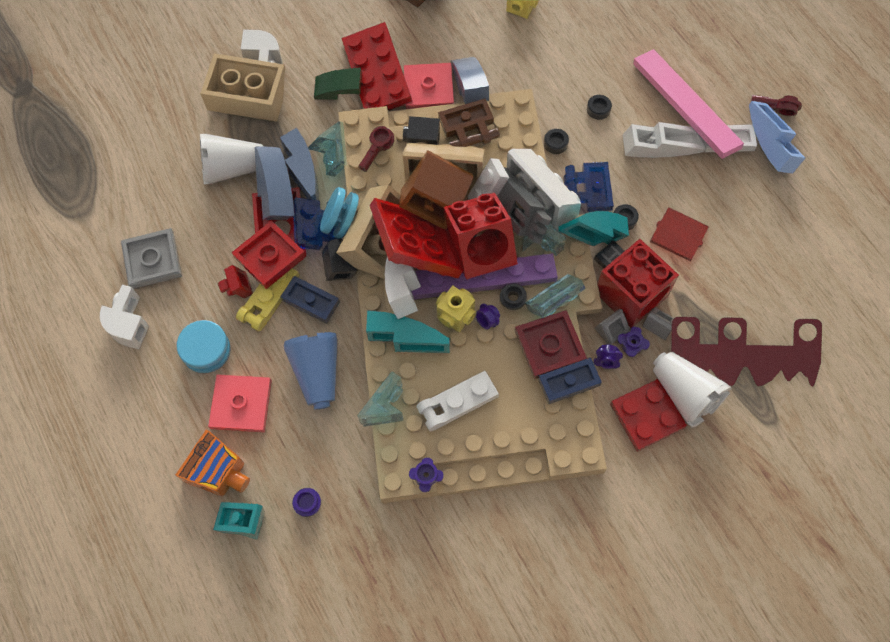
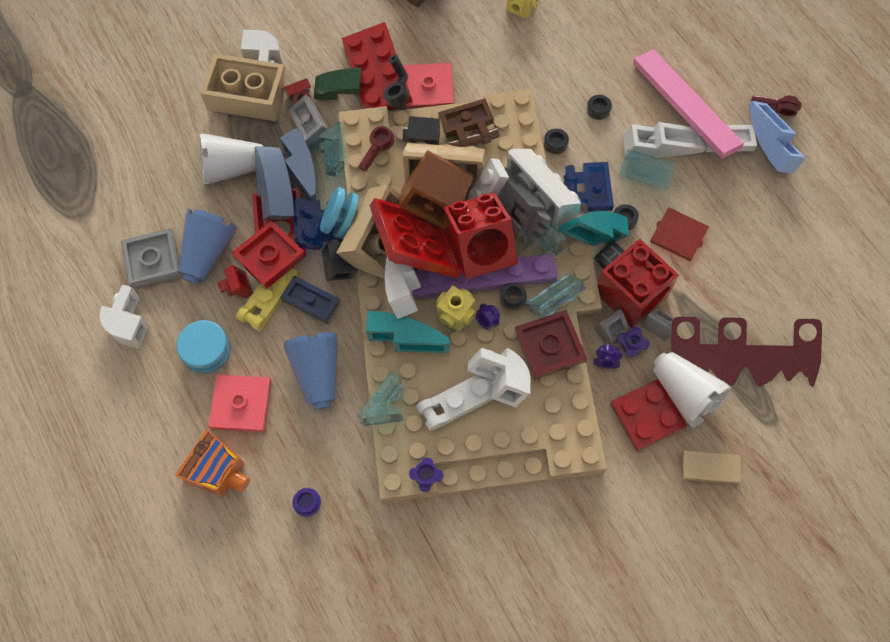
teal slope [213,502,265,540] -> none
sand blue slope [451,57,489,104] -> none
dark blue plate [538,358,602,404] -> none
none -> medium blue cone [179,209,237,284]
none -> red tile [284,78,311,104]
none -> light grey plate [289,94,328,146]
none -> black plate [383,55,410,107]
none -> white brick [467,348,531,407]
none -> clear light blue plate [619,149,676,189]
none -> tan tile [682,450,741,485]

